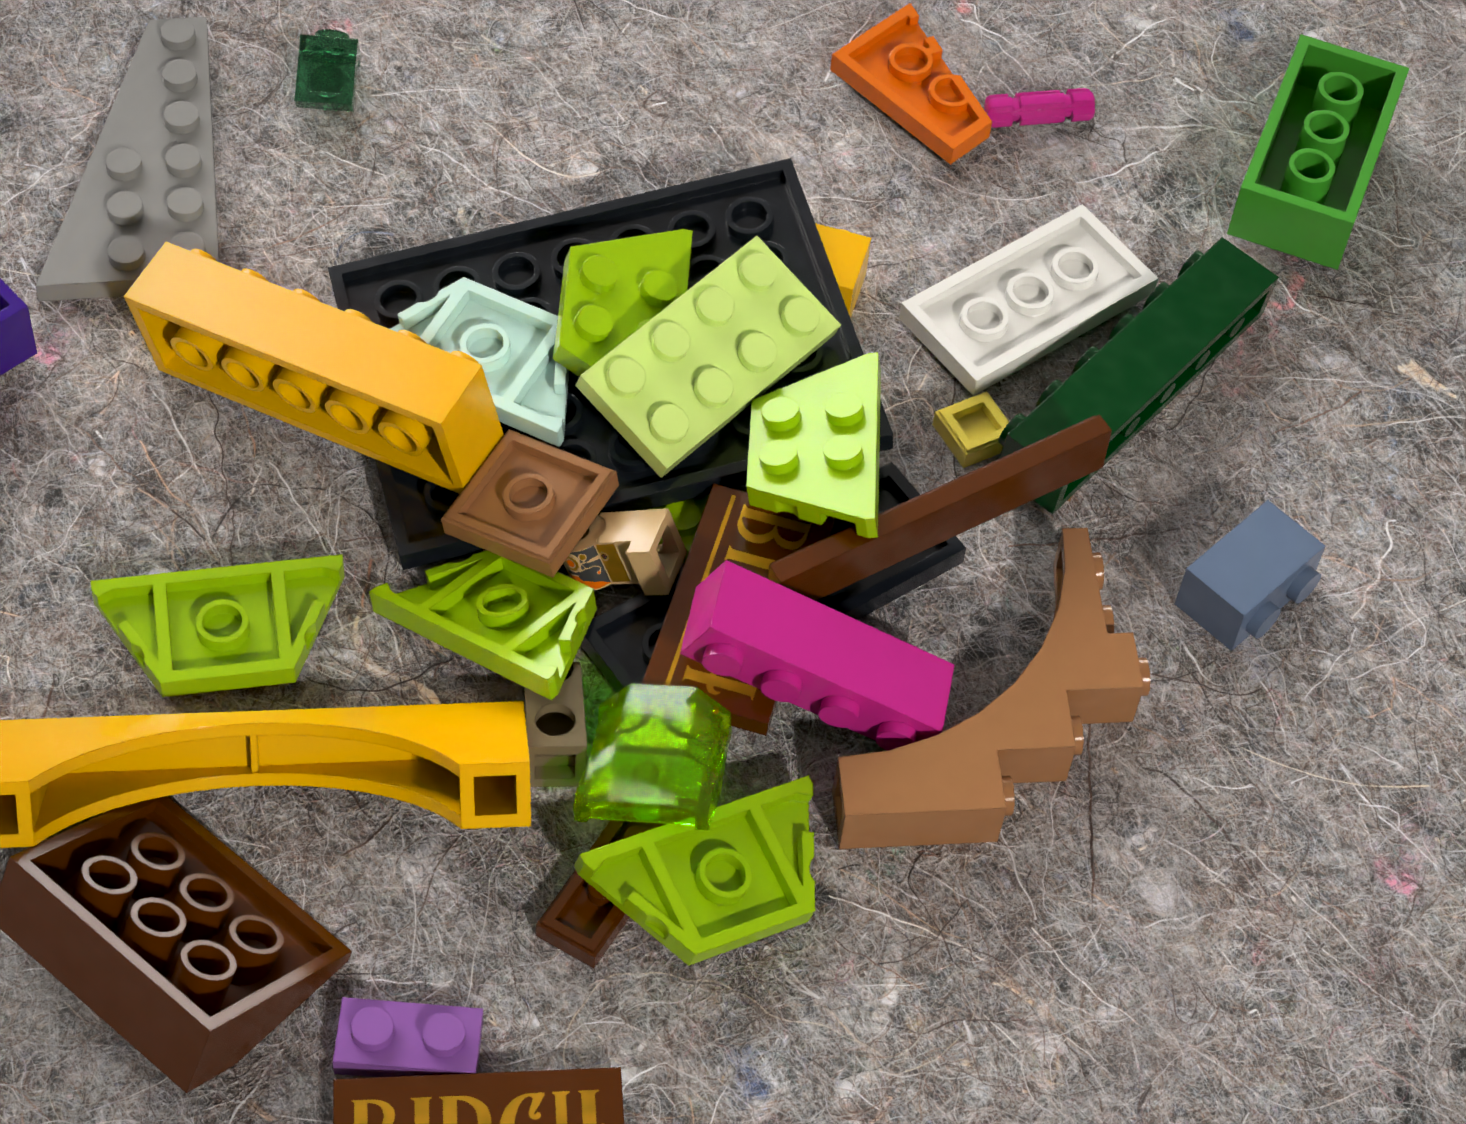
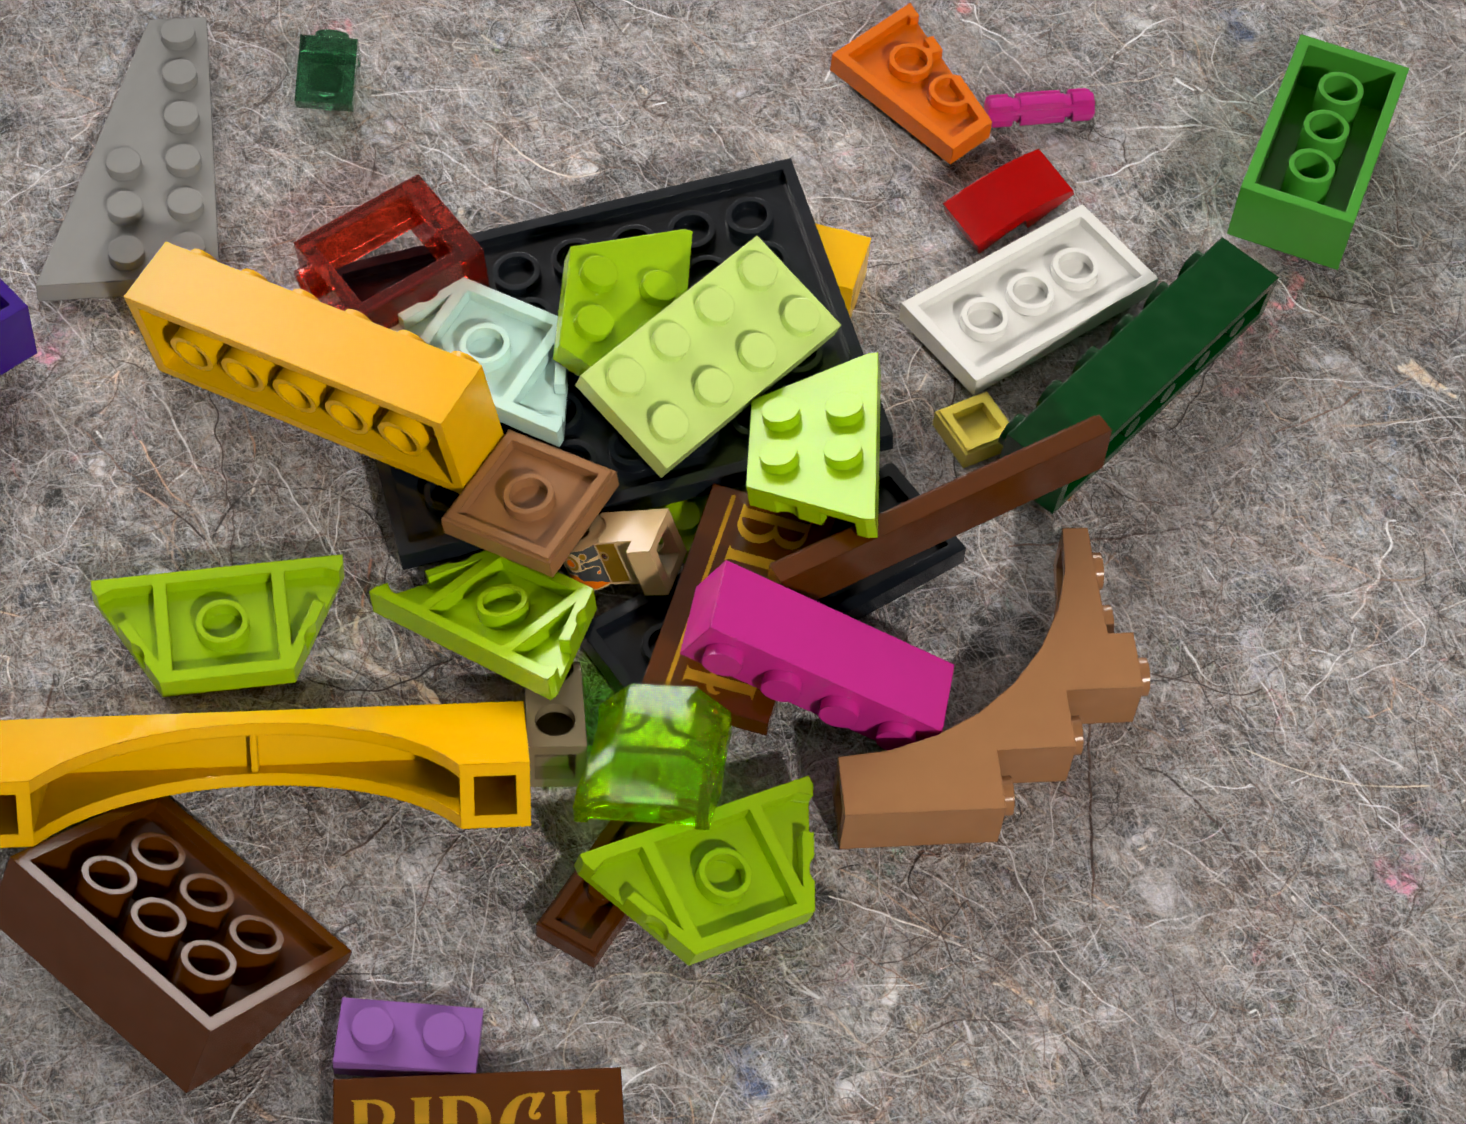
sand blue brick [1175,500,1326,651] -> none
none -> clear red window [294,174,490,329]
none -> red slope [943,149,1074,254]

